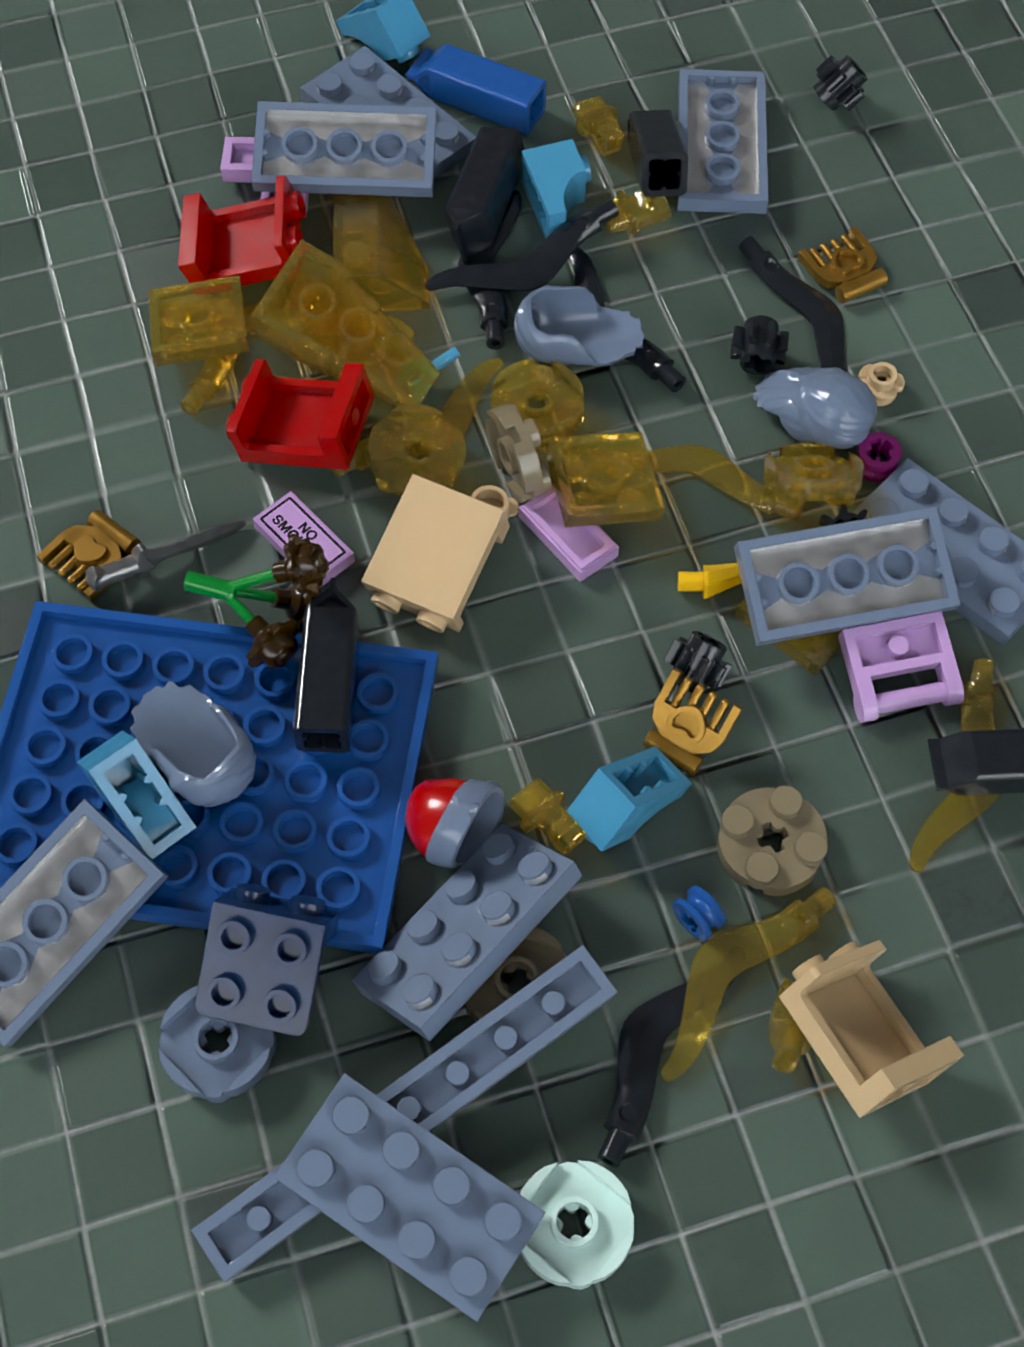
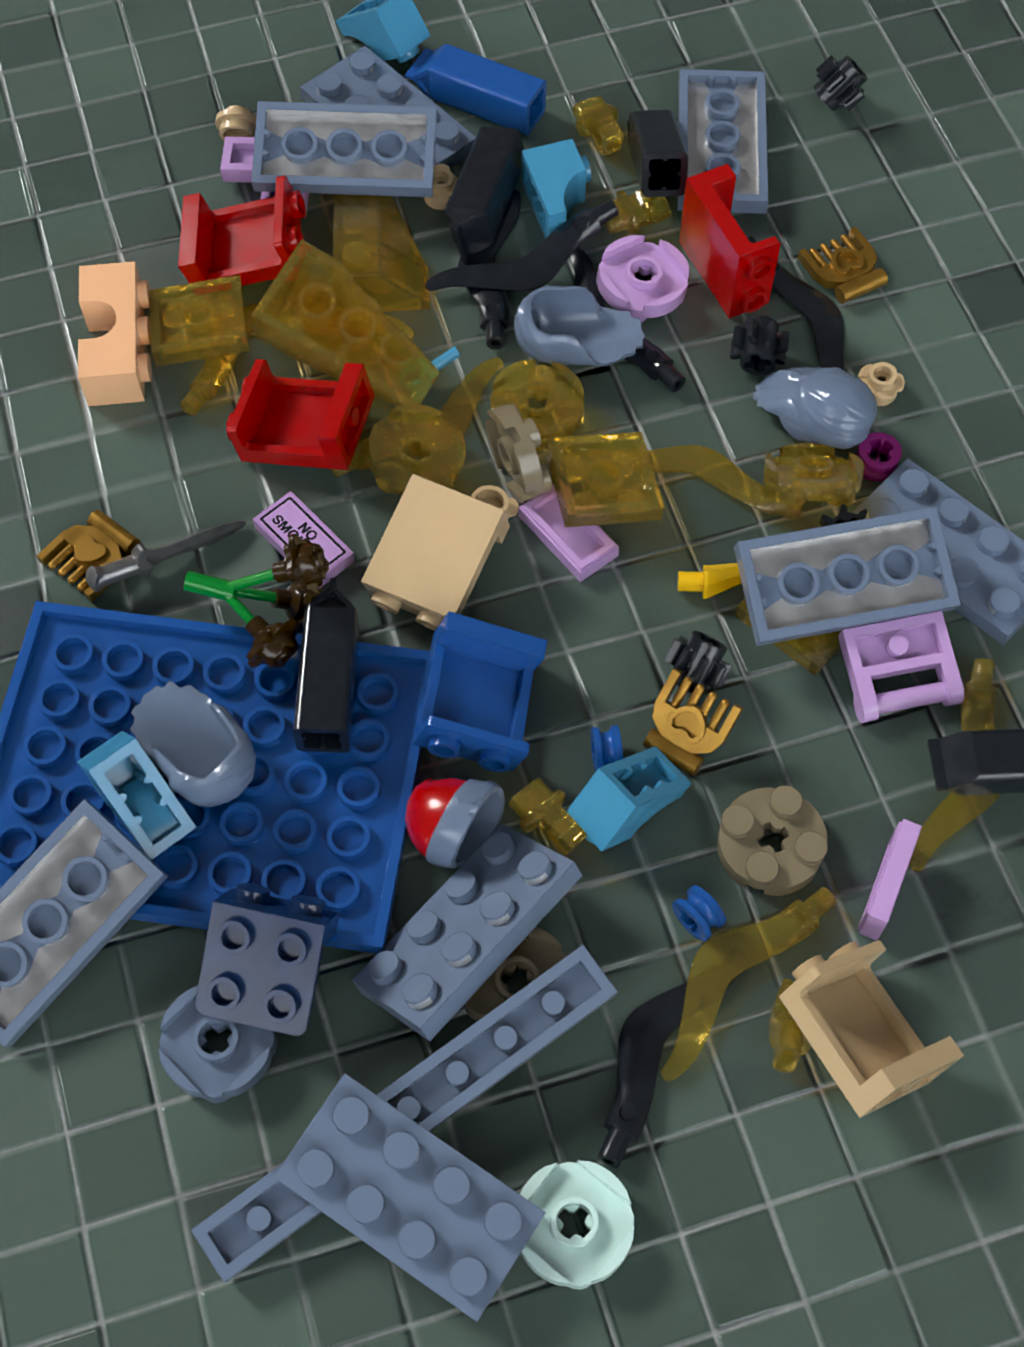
none -> light nougat arch [78,261,152,406]
none -> tan plate [215,105,256,141]
none -> blue panel [413,611,547,772]
none -> tan plate [424,164,458,210]
none -> blue bush [590,725,623,772]
none -> lavender plate [596,235,689,322]
none -> red panel [679,164,781,318]
none -> lavender tile [858,819,922,941]

